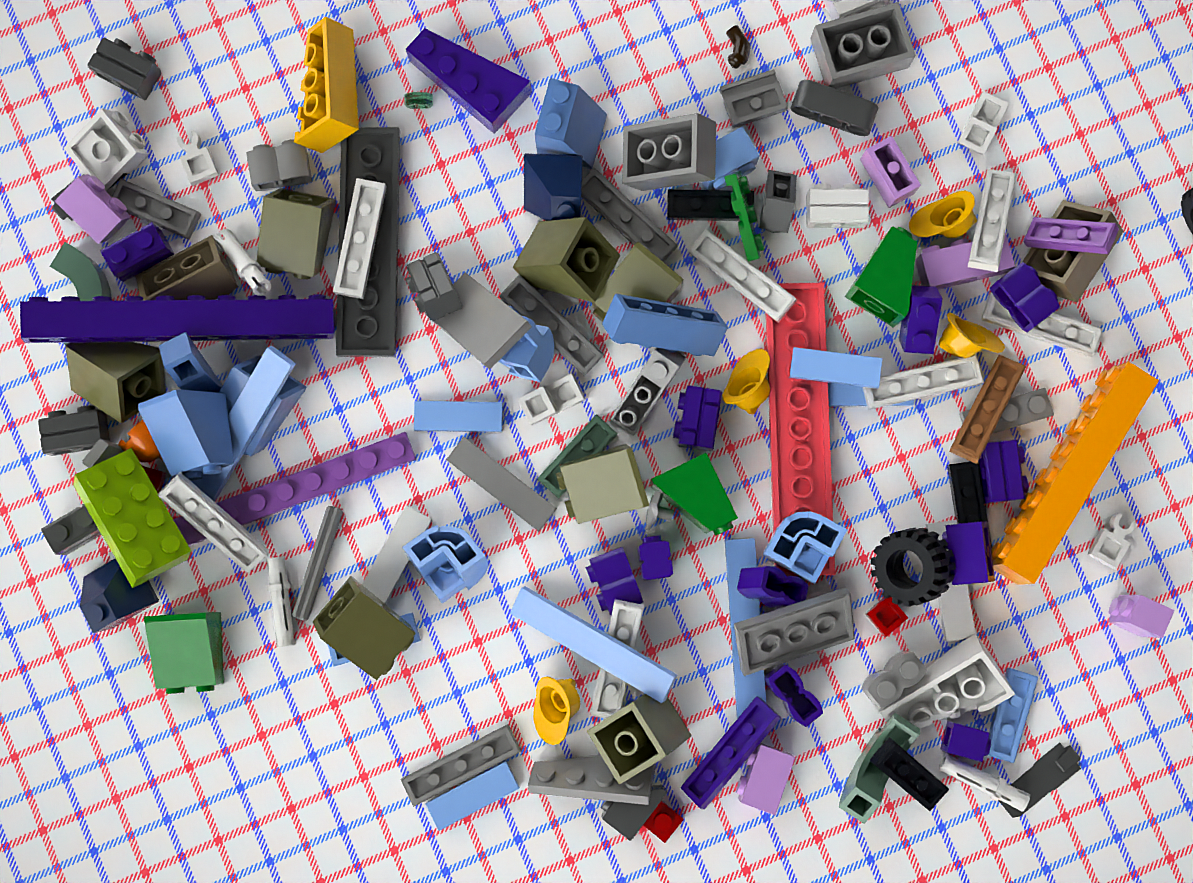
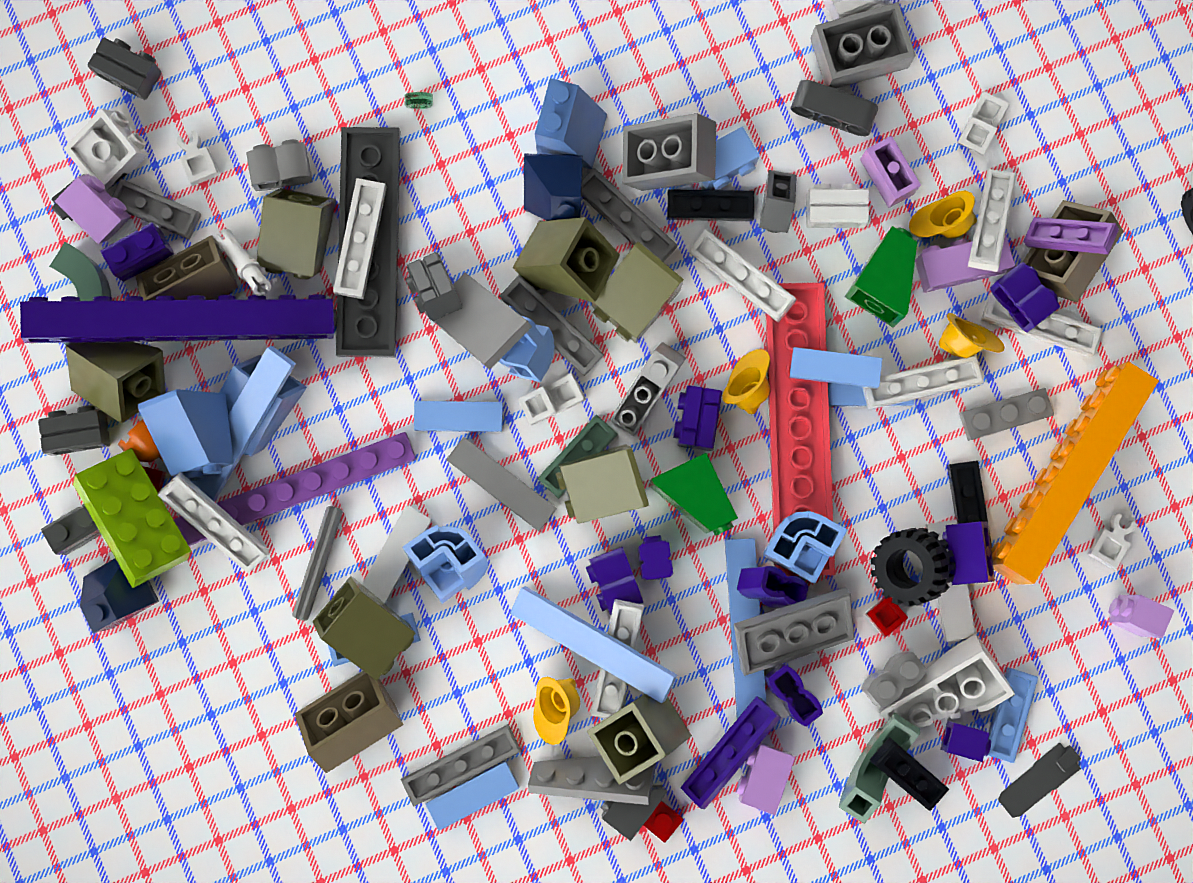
light grey tile [82,439,124,468] -> none
slope [144,612,224,694] -> none
medium blue slope [159,332,223,393] -> none
white pin [266,556,296,648] -> none
yellow wedge [294,16,359,153] -> none
dark purple wedge [405,28,532,134] -> none
medium blue brick [602,294,728,357] -> none
light grey piece [646,491,674,532] -> none
light grey plate [719,69,788,128] -> none
green wing [724,171,765,262] -> none
dark brown arm [726,25,751,69] -> none
dark purple brick [899,285,943,354] -> none
white pin [938,753,1030,812] -> none
medium nougat tile [949,355,1026,464] -> none
dark purple brick [978,440,1029,504] -> none
none -> dark tan slope [294,671,404,773]

